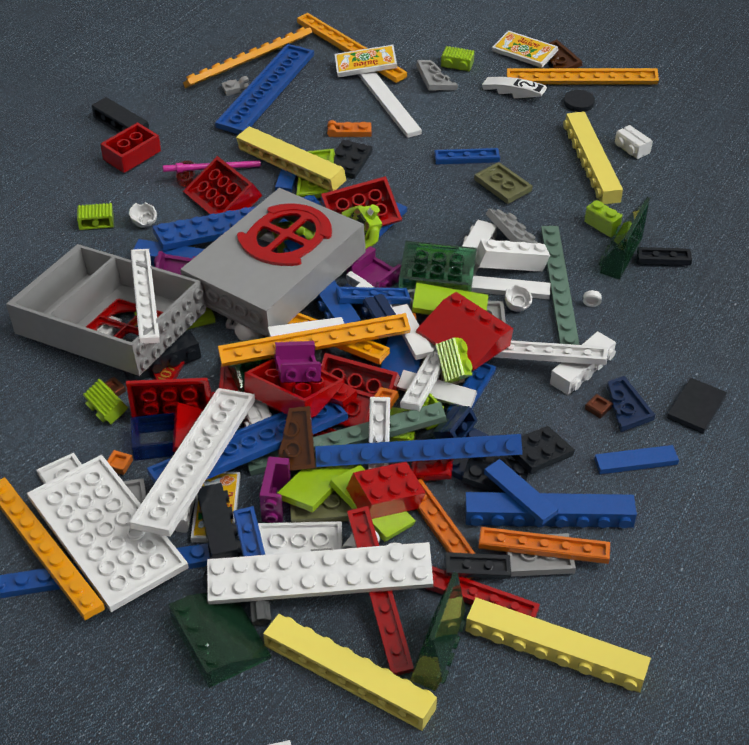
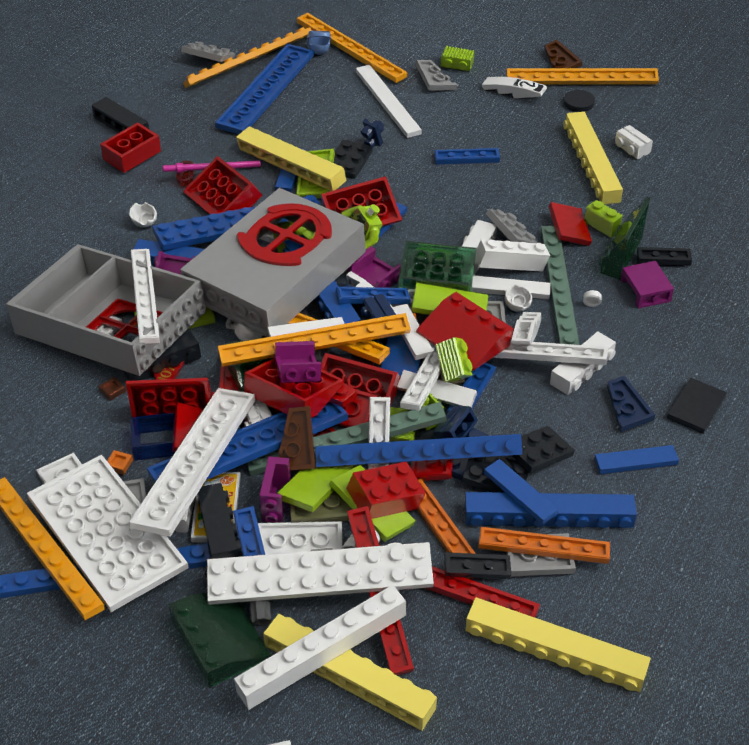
lime brick [77,203,114,230] -> none
lime brick [83,379,128,425] -> none
light grey plate [221,76,249,96] -> none
orange plate [327,120,372,137] -> none
tile [335,45,397,77] -> none
orange plate [374,387,399,410] -> none
clear green slope [410,571,466,691] -> none
olive plate [474,162,533,204] -> none
tile [492,30,558,68] -> none
copper tile [585,394,613,419] -> none
none -> light grey plate [181,41,235,62]
none -> white brick [234,585,406,710]
none -> medium blue helmet [307,31,331,55]
none -> dark blue hips [360,118,384,147]
none -> white slope [511,312,541,344]
none -> red tile [548,202,592,246]
none -> magenta panel [621,261,674,309]

